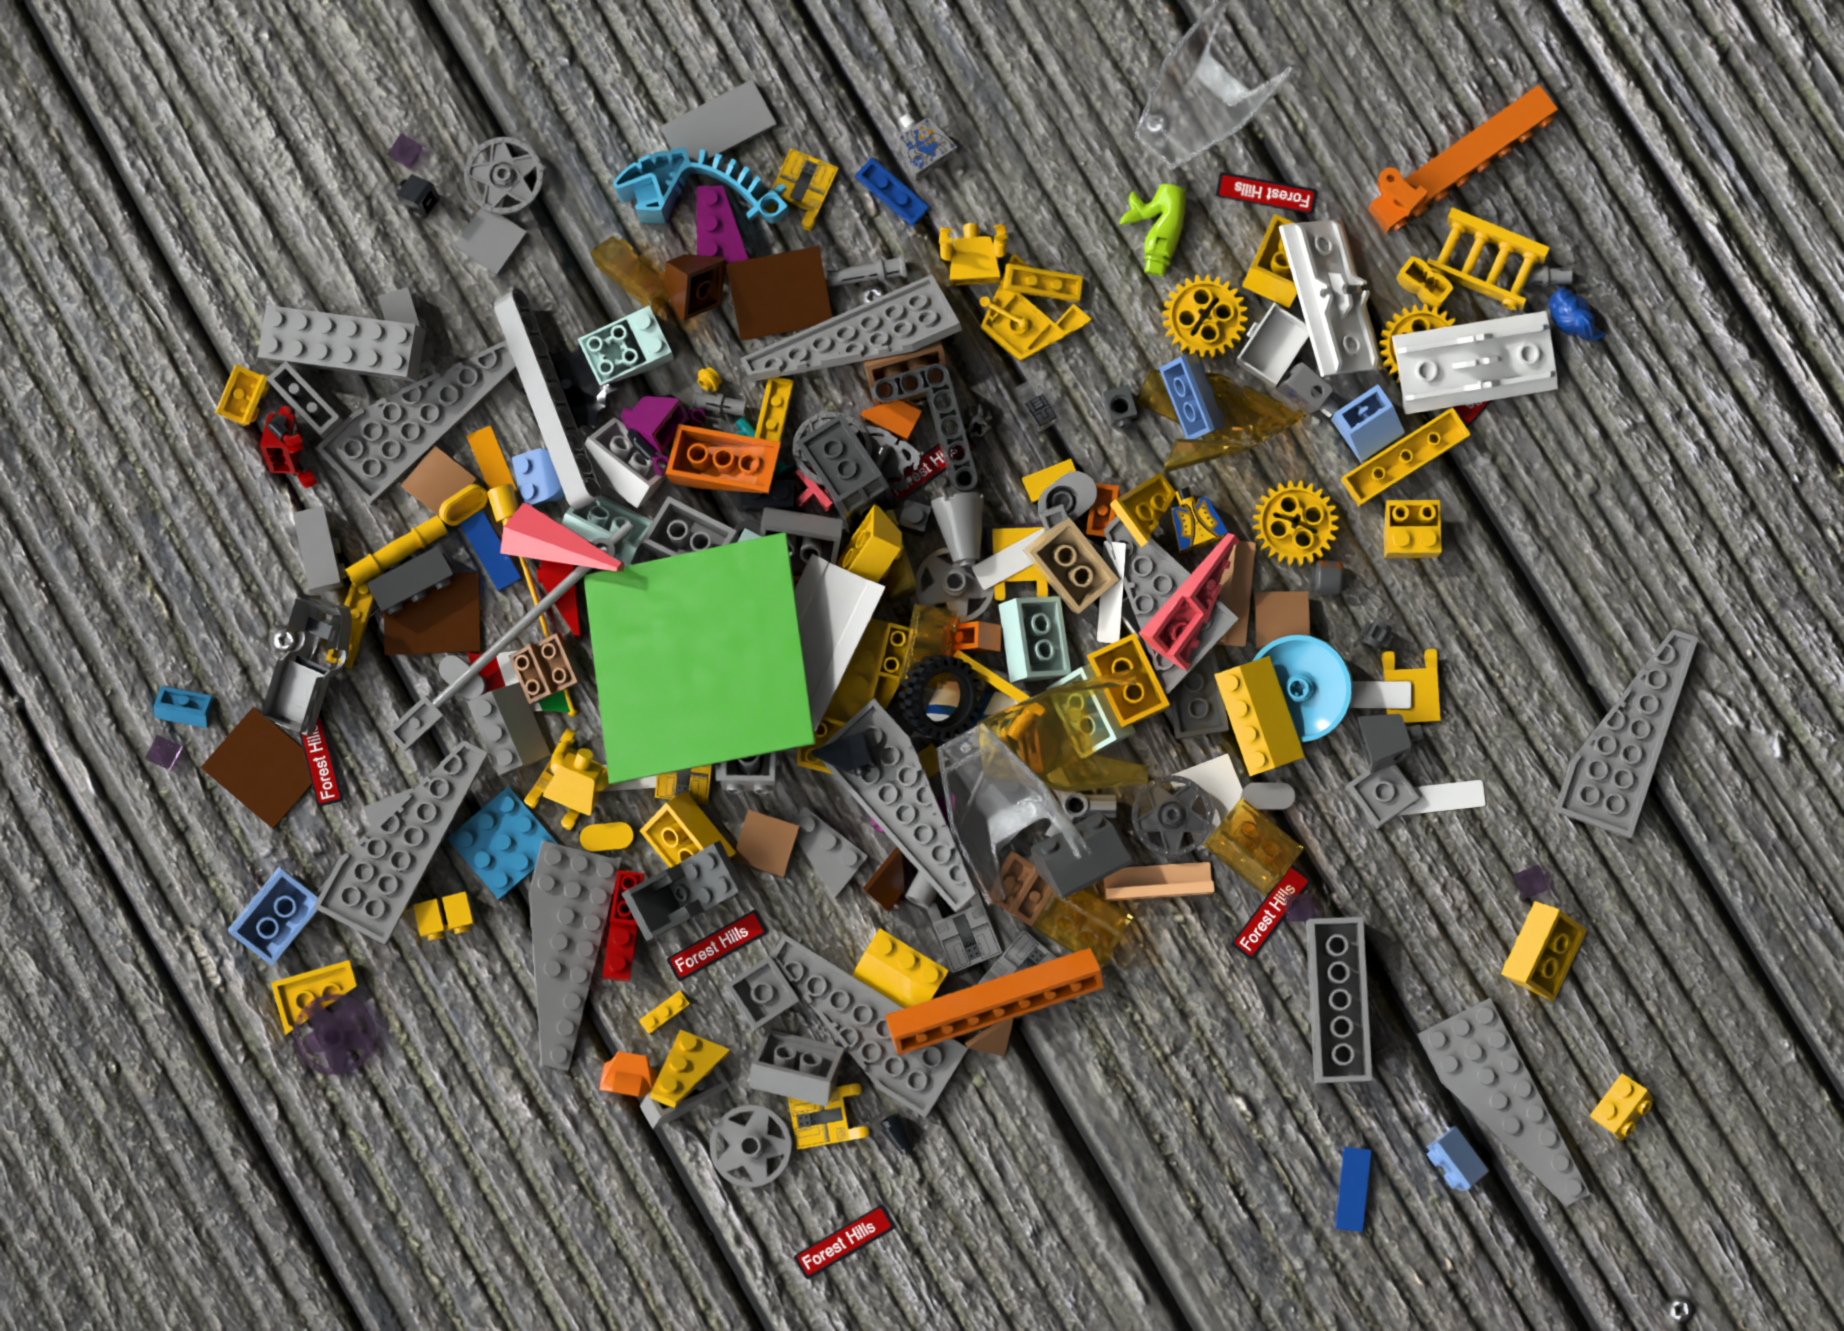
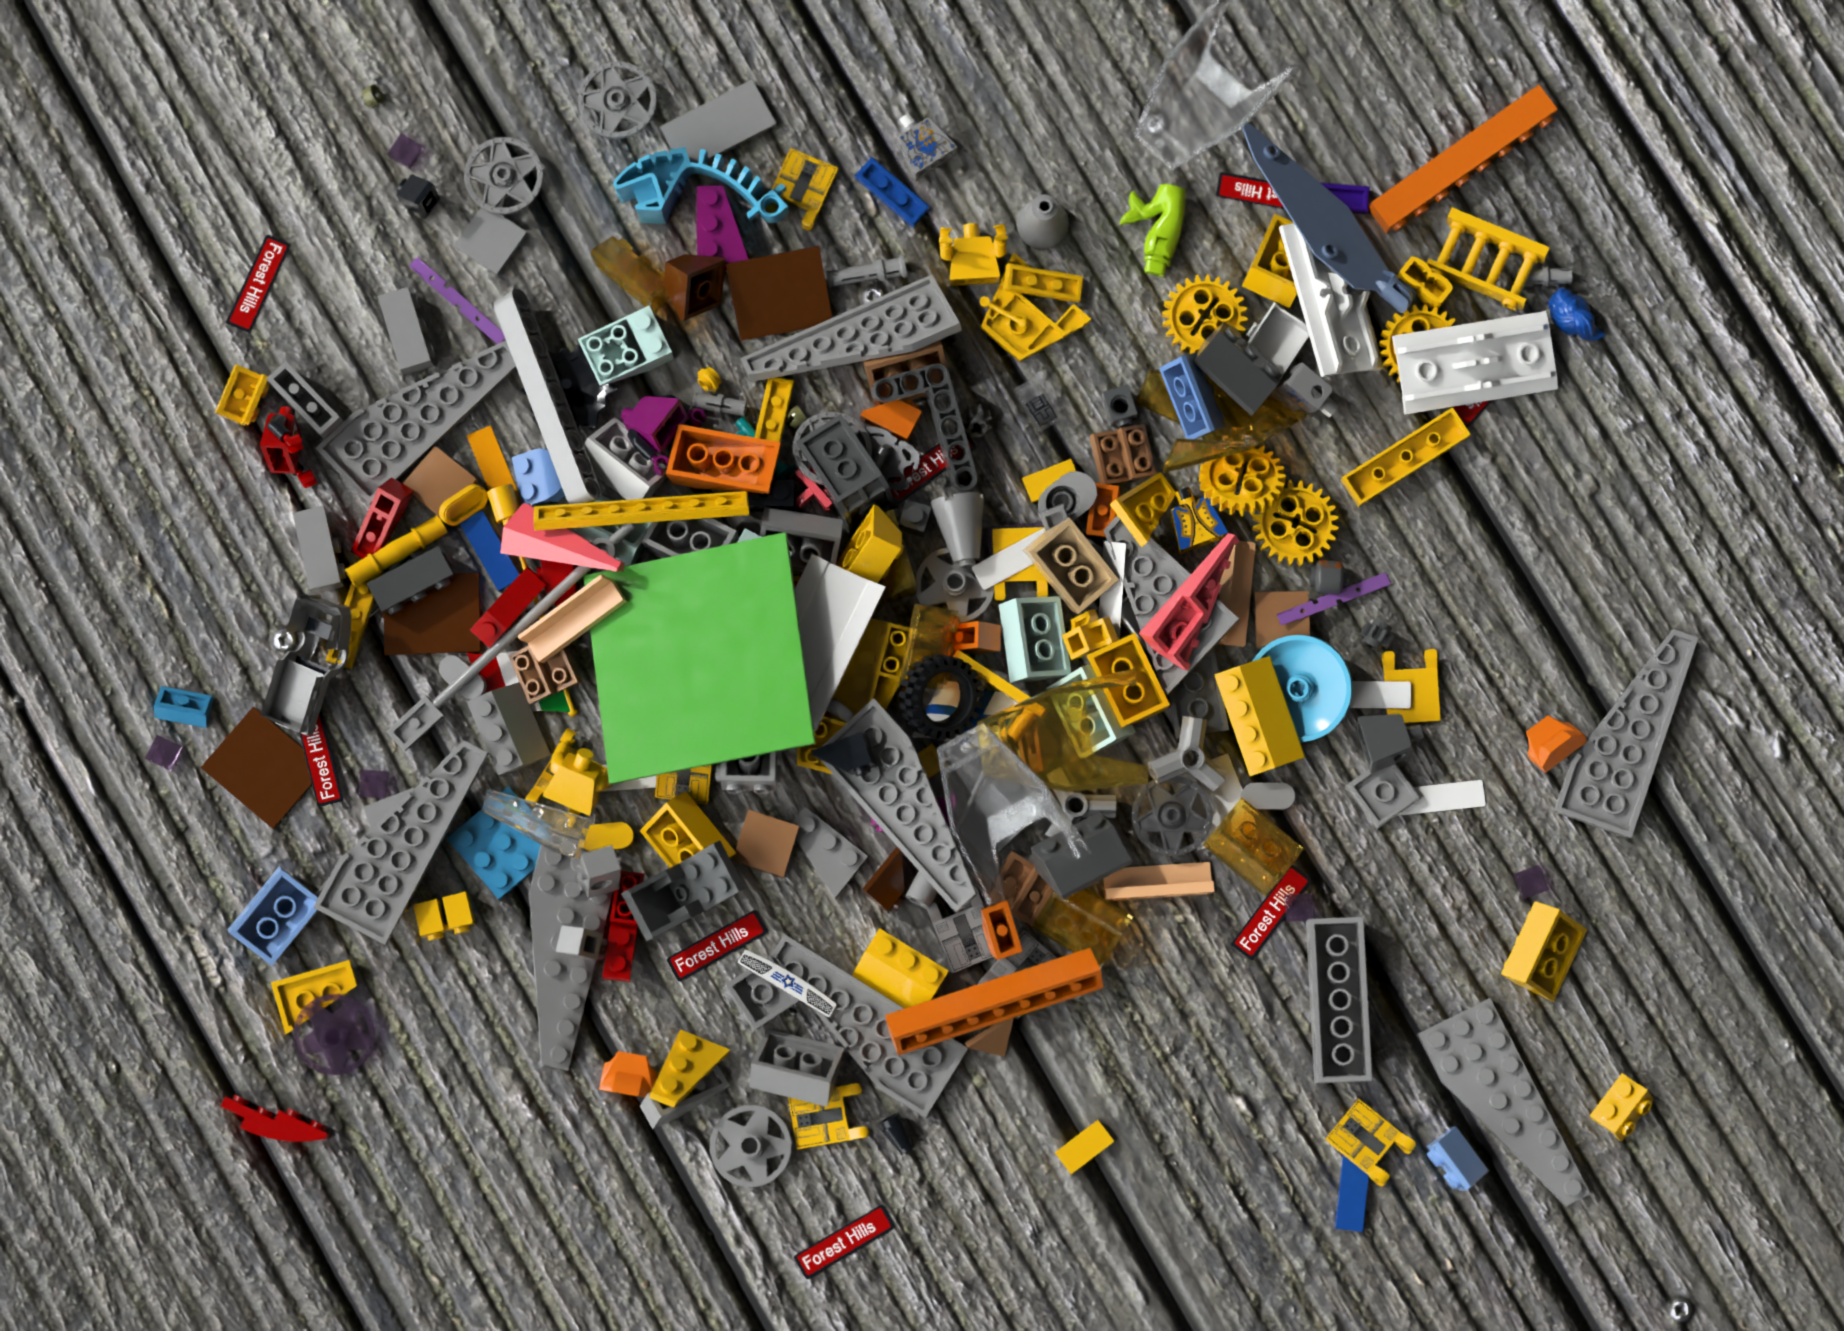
light grey brick [258,305,426,382] -> none
yellow piece [639,990,691,1035] -> none
light blue slope [1331,384,1405,463] -> none
orange leg [1377,167,1428,217] -> none
yellow slope [1384,500,1442,558] -> none
none -> red slope [221,1094,332,1142]
none -> red sticker [226,235,290,332]
none -> red slope [350,477,414,559]
none -> clear purple tile [358,769,389,799]
none -> olive hinge [361,84,384,108]
none -> medium lavender piece [409,257,505,344]
none -> red slope [470,566,547,648]
none -> clear slope [482,789,592,859]
none -> light nougat panel [518,575,627,663]
none -> yellow tile [534,491,749,531]
none -> light grey brick [556,925,608,961]
none -> light grey brick [576,845,621,898]
none -> light grey wheel [578,62,657,139]
none -> white sticker [737,949,837,1017]
none -> olive hinge [787,406,807,429]
none -> light grey tile [827,698,853,722]
none -> orange slope [981,900,1023,960]
none -> light grey cone [1016,194,1069,249]
none -> yellow tile [1055,1120,1114,1174]
none -> yellow brick [1062,609,1119,660]
none -> medium nougat slope [1089,424,1156,485]
none -> light grey piece [1148,716,1227,792]
none -> dark grey slope [1193,321,1282,416]
none -> yellow gear [1199,441,1286,517]
none -> sand blue wing [1242,123,1417,313]
none -> medium lavender piece [1277,573,1391,625]
none -> dark purple tile [1321,183,1370,214]
none -> yellow flag [1325,1098,1416,1187]
none -> orange slope [1526,715,1587,773]

